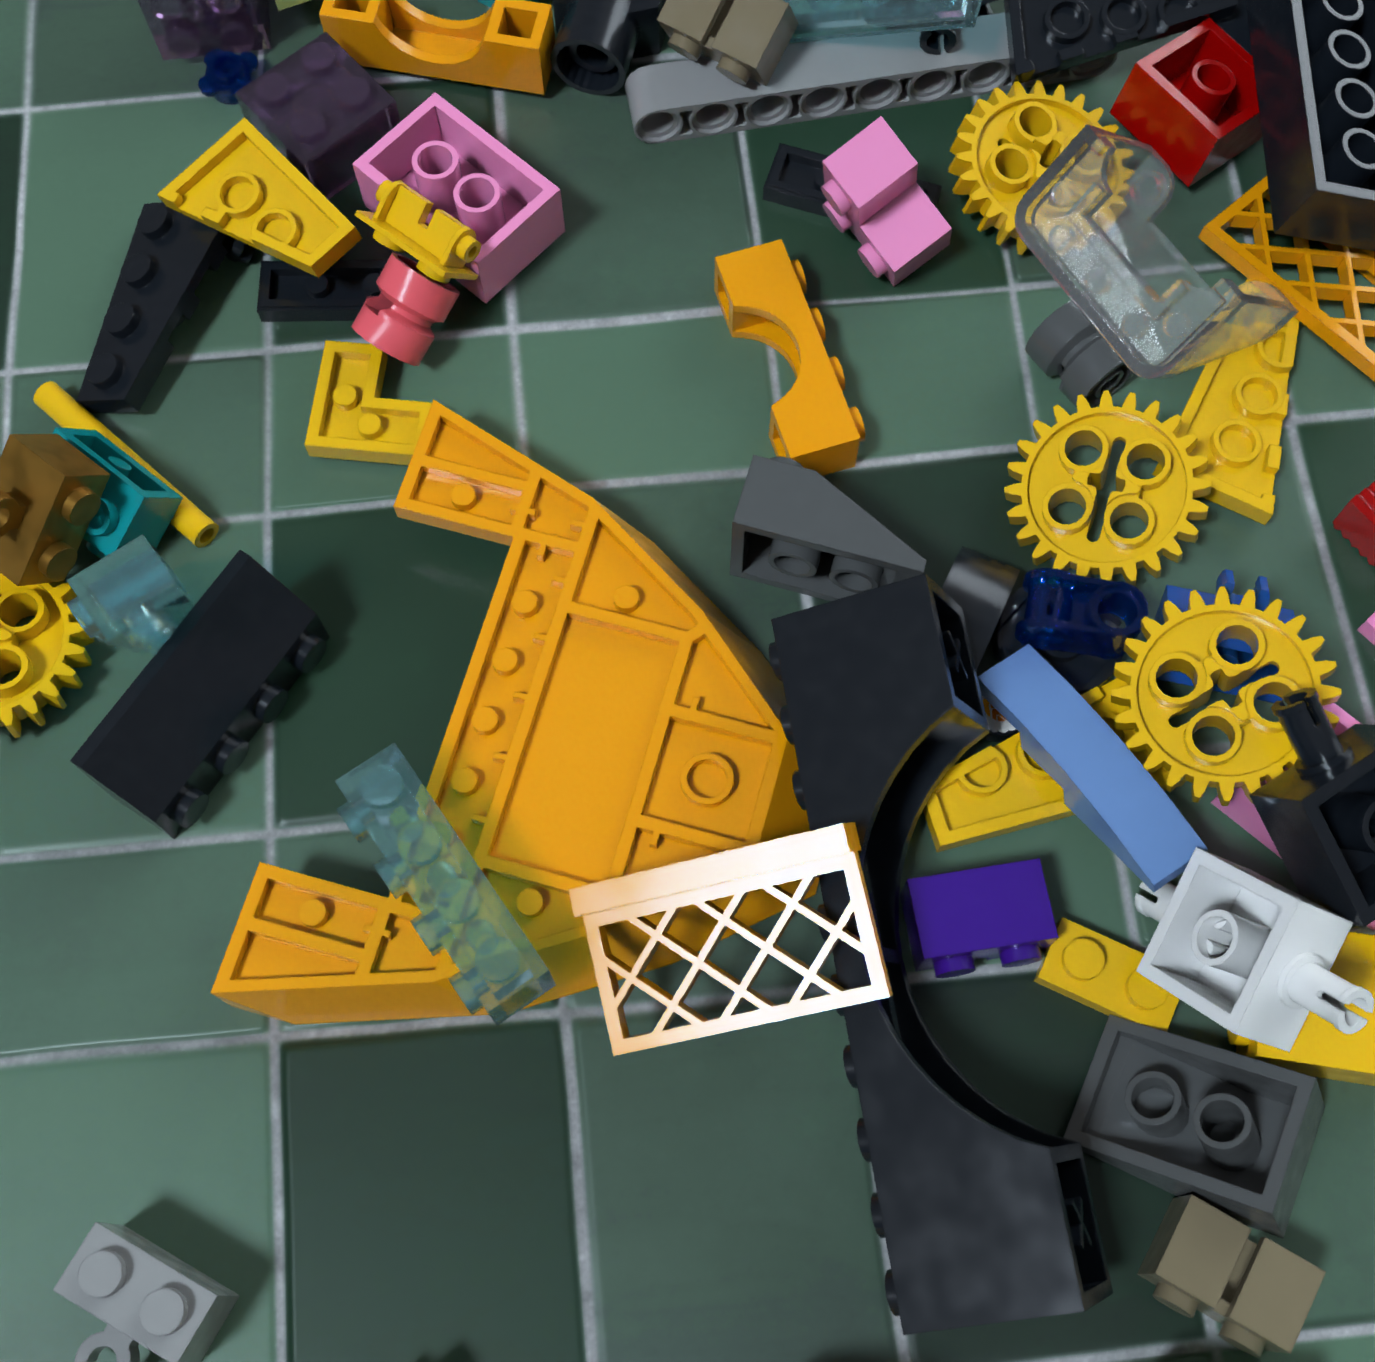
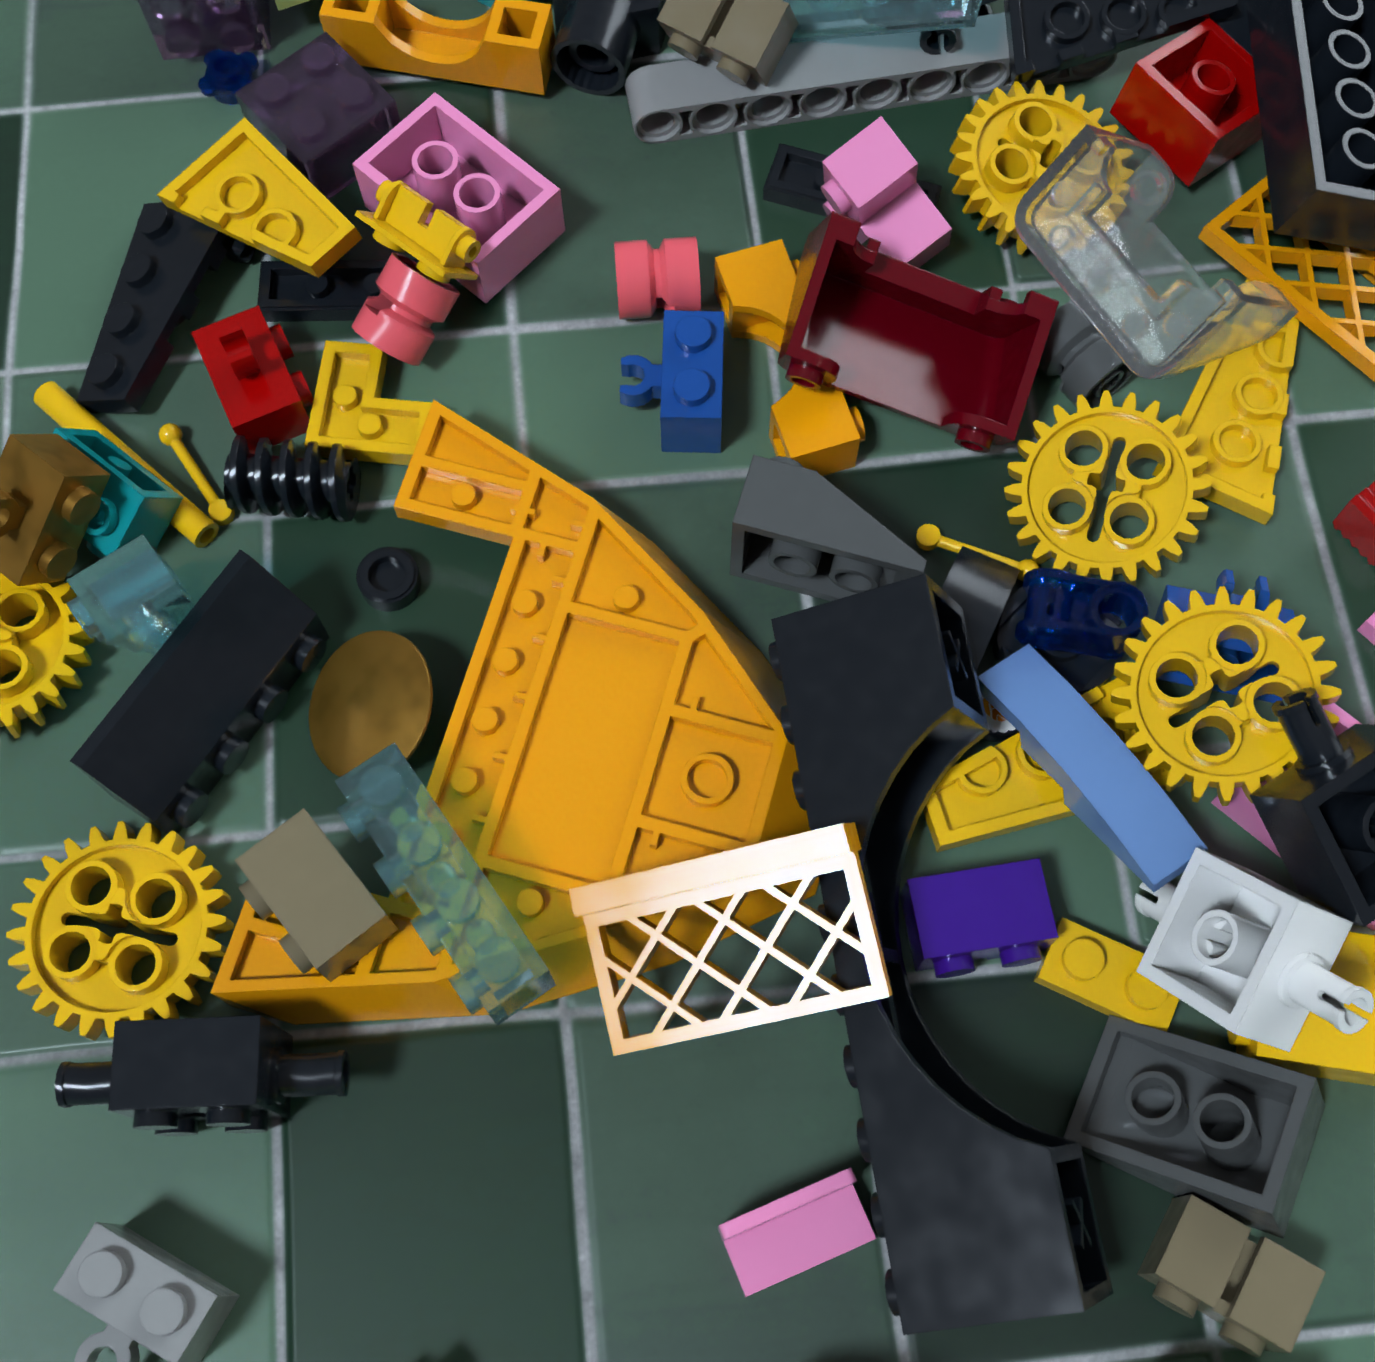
none -> yellow gear [6,821,234,1041]
none -> black brick [55,1015,350,1136]
none -> yellow hinge [158,423,235,525]
none -> red brick [191,305,314,454]
none -> black piece [224,435,361,522]
none -> dark tan piece [234,808,398,982]
none -> pearl gold shield [309,630,433,782]
none -> black tile [356,547,421,612]
none -> coral wheel [614,236,701,320]
none -> blue brick [620,310,724,453]
none -> bright pink panel [718,1167,876,1297]
none -> dark red windscreen [777,211,1059,453]
none -> yellow hinge [916,524,1040,583]

